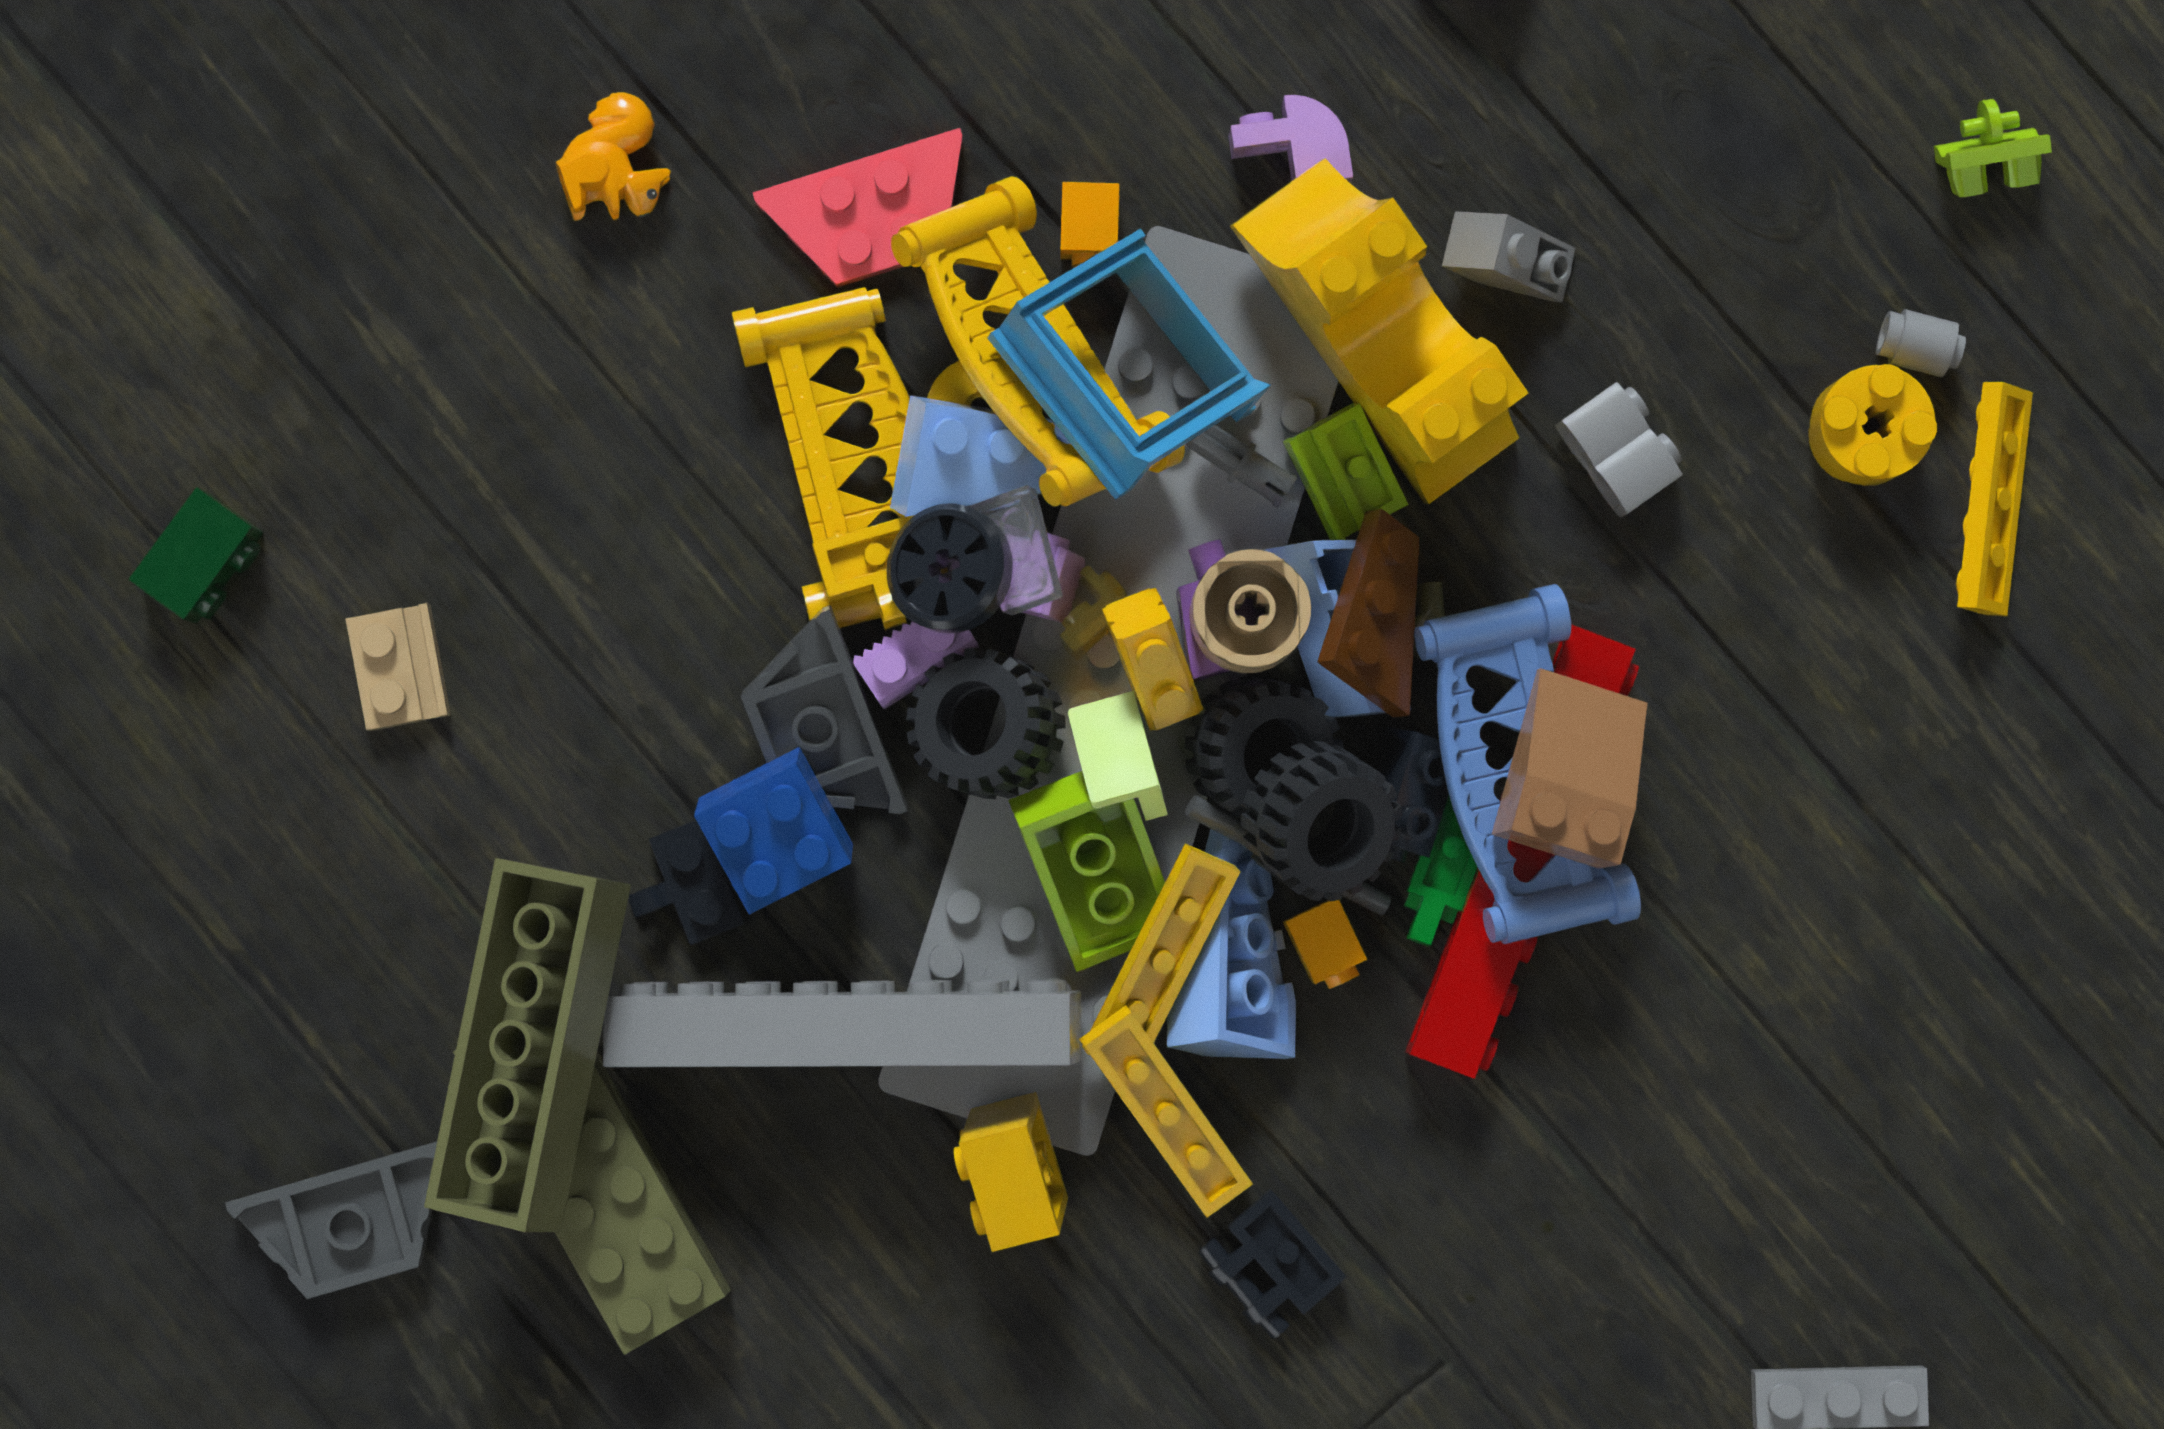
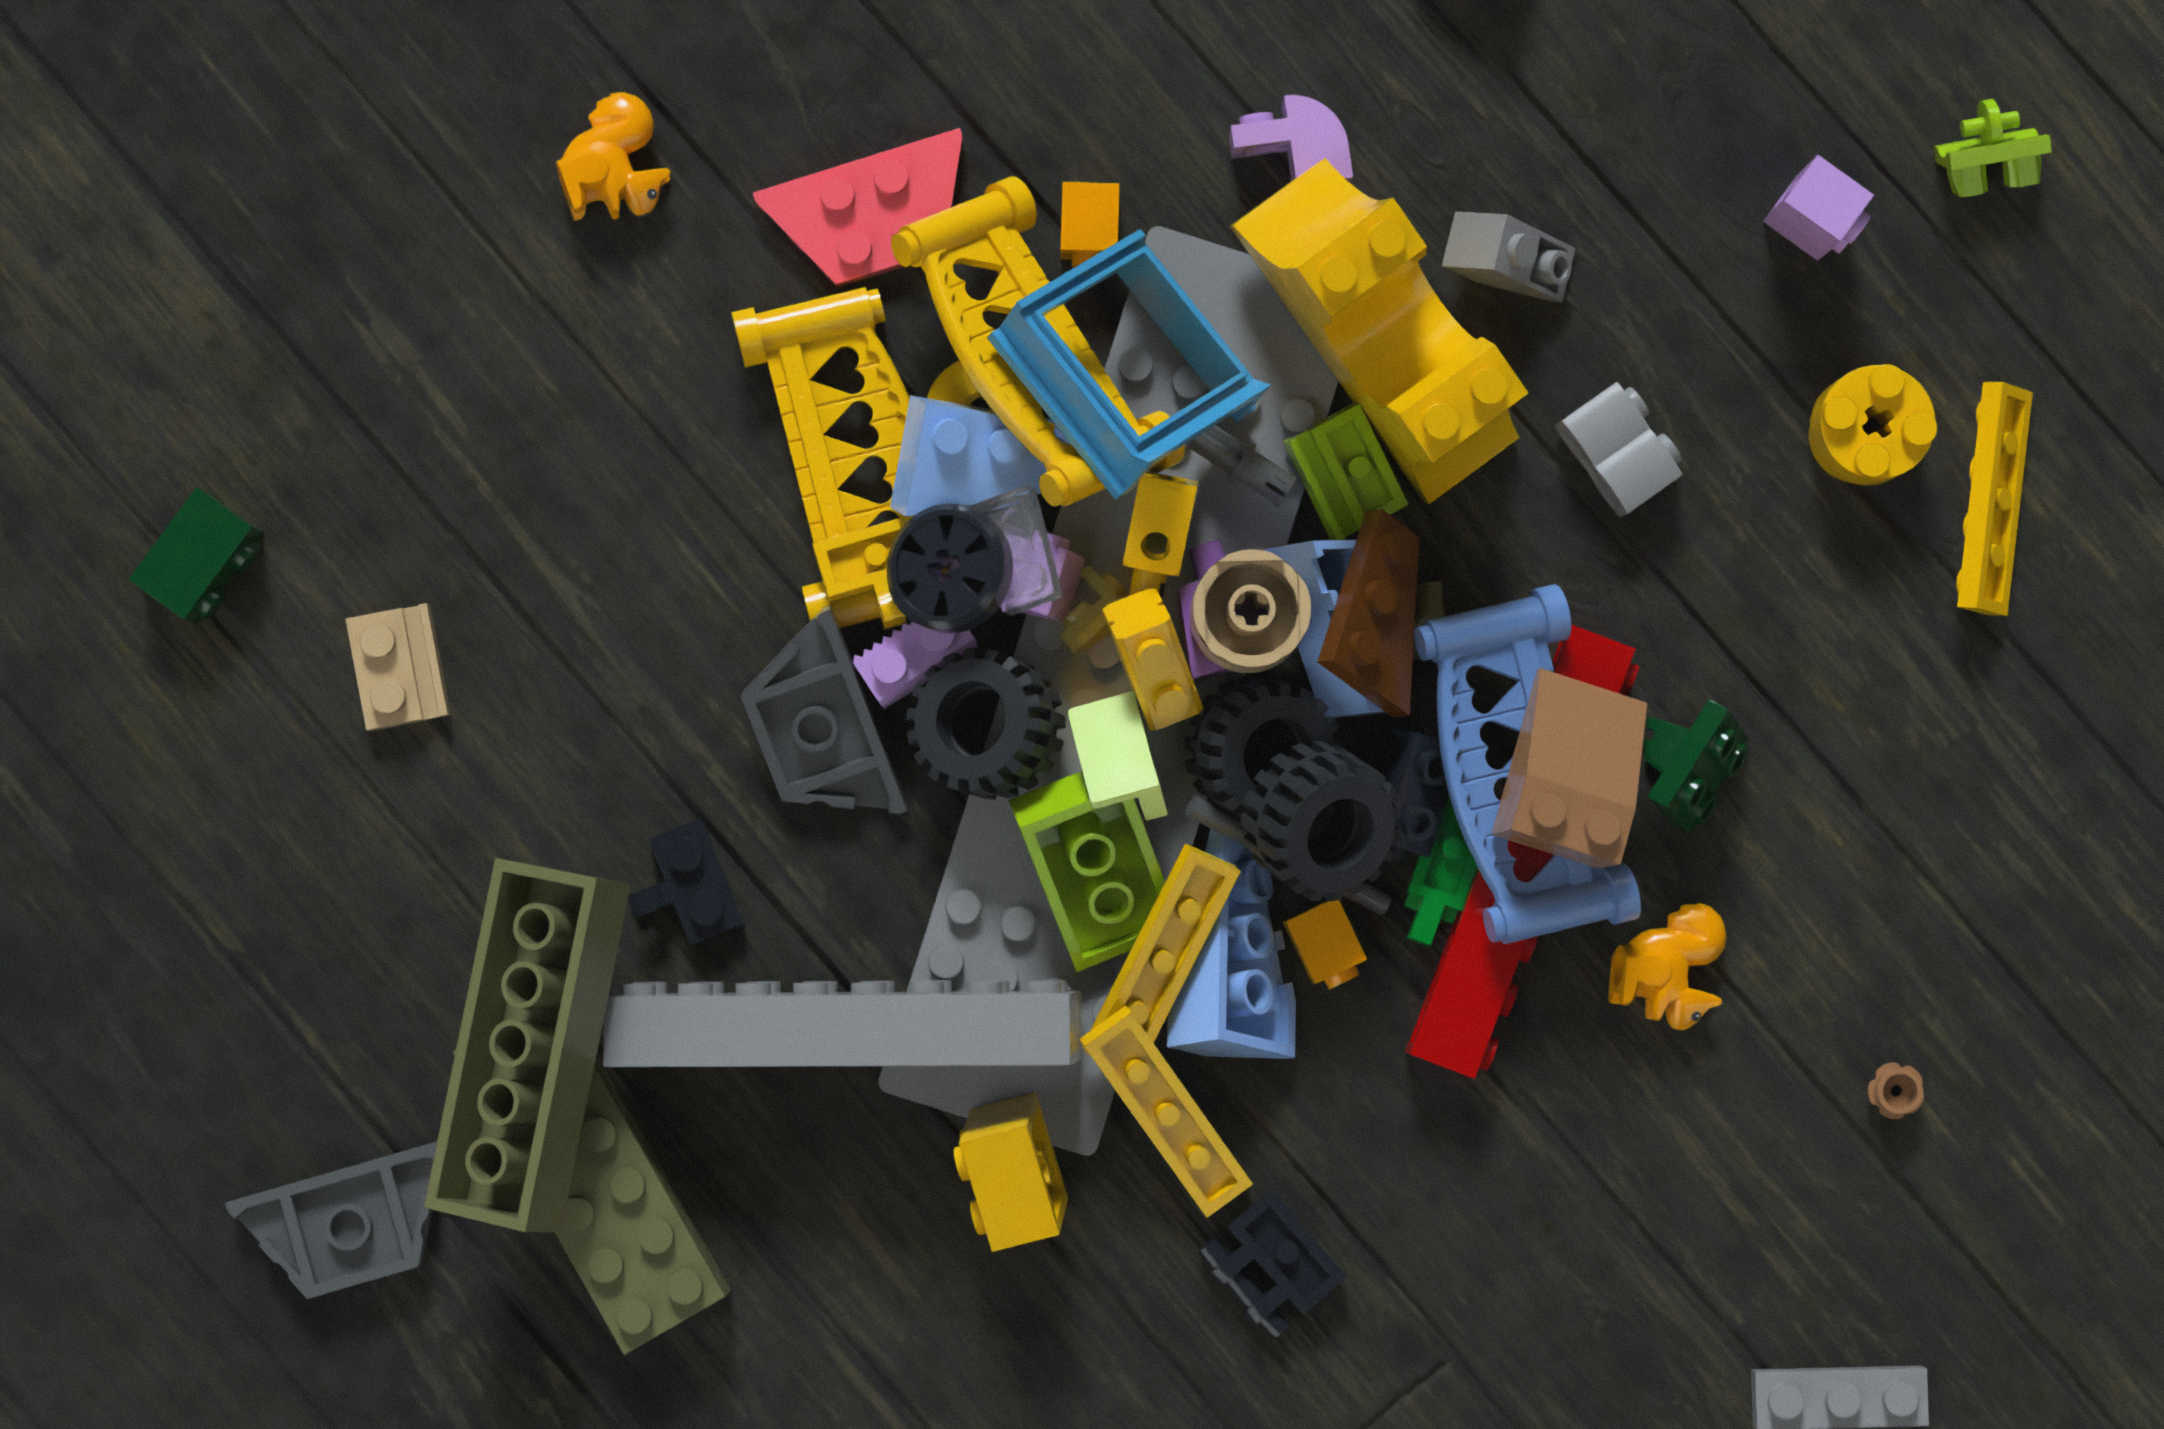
blue brick [694,747,853,915] -> none
light grey brick [1876,309,1966,378] -> none
none -> yellow torso [1122,471,1198,600]
none -> light orange animal [1608,903,1726,1031]
none -> dark green plate [1642,699,1749,835]
none -> lavender brick [1763,155,1874,261]
none -> medium nougat plate [1868,1062,1924,1119]

